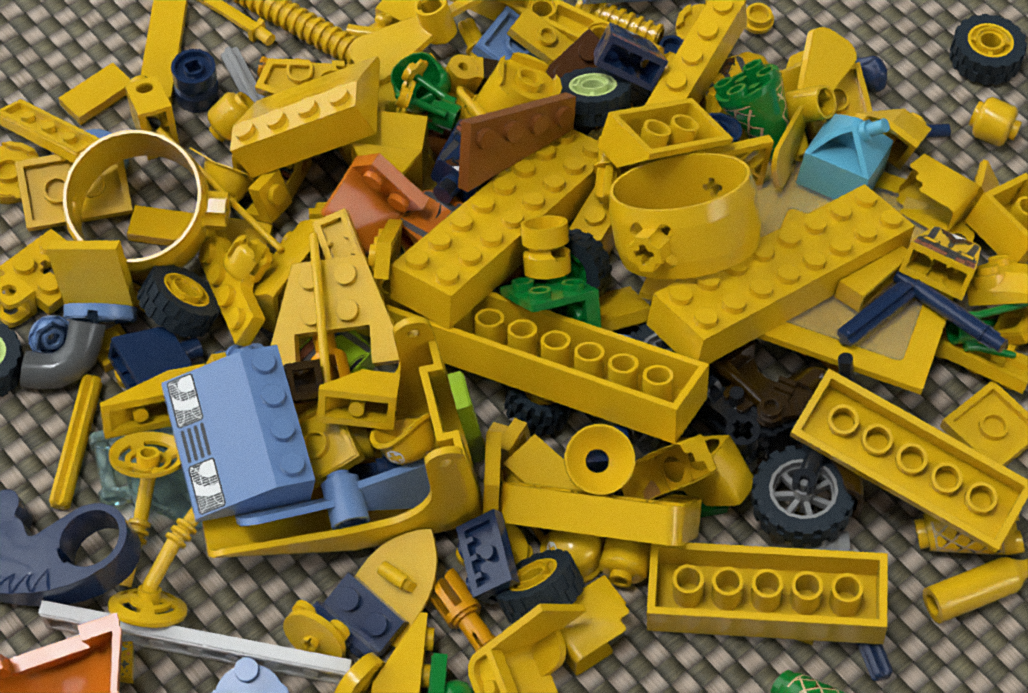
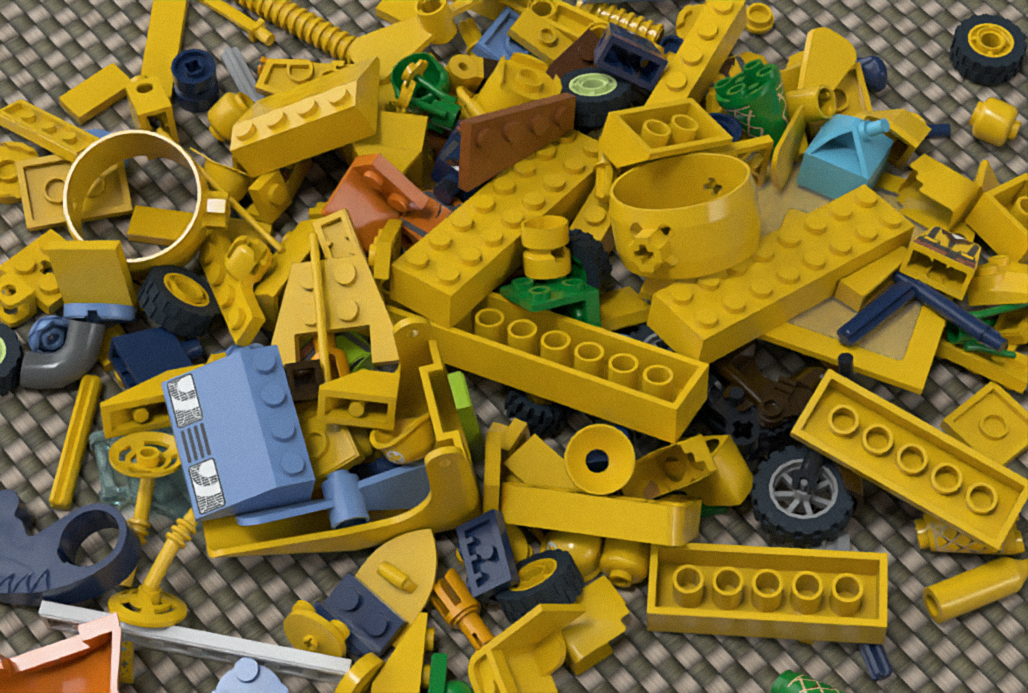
yellow arm [346,12,392,37] -> none

